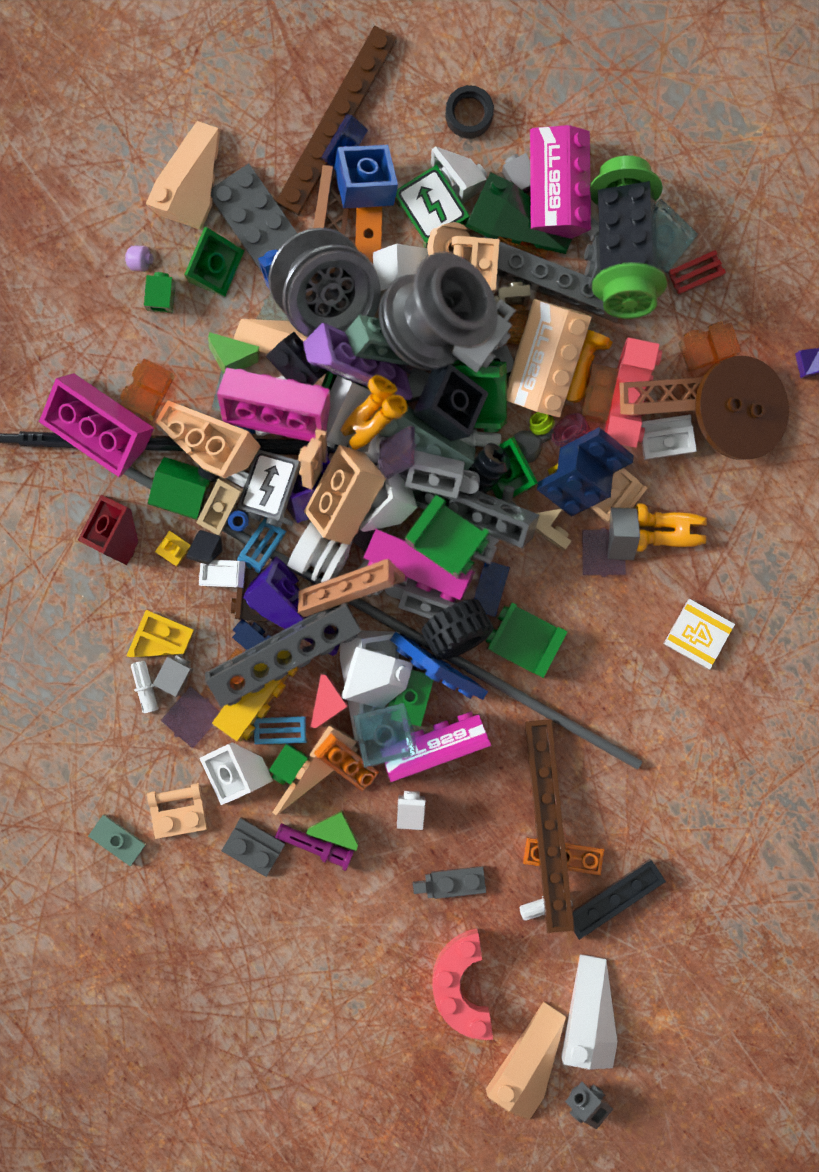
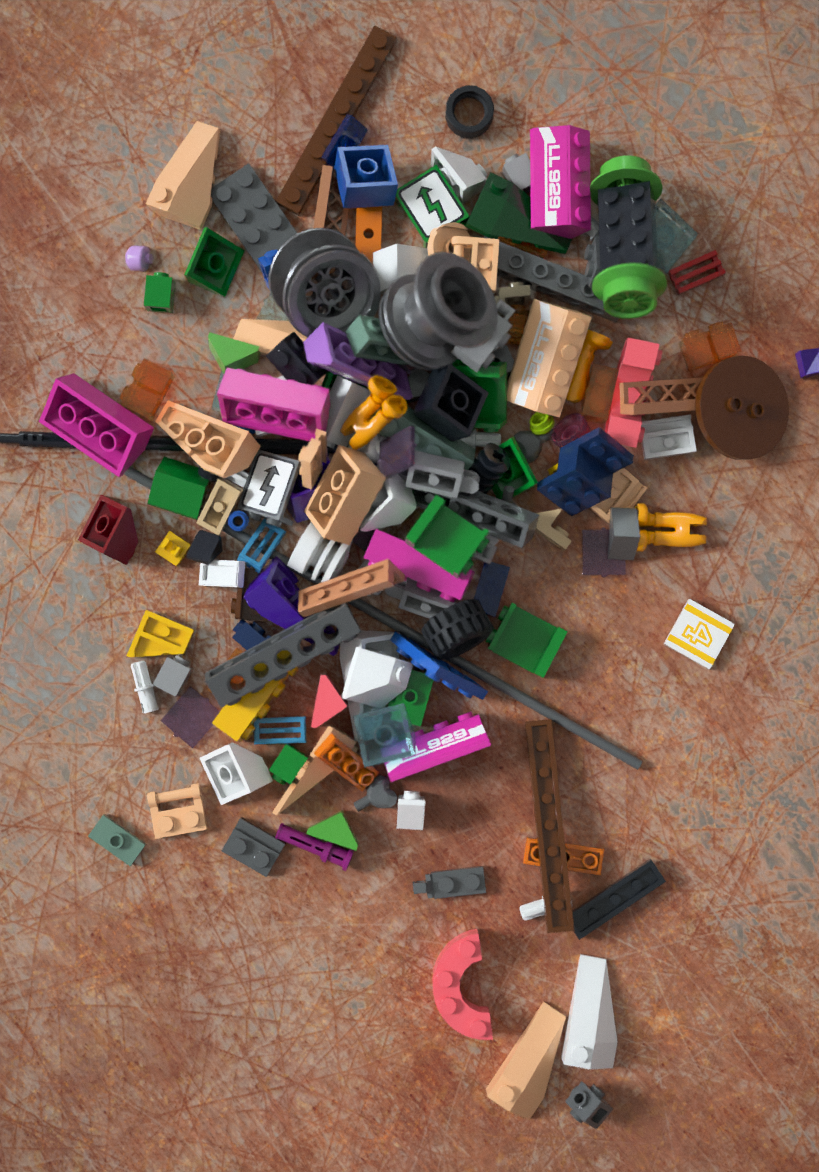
none -> dark grey rock [354,775,397,812]

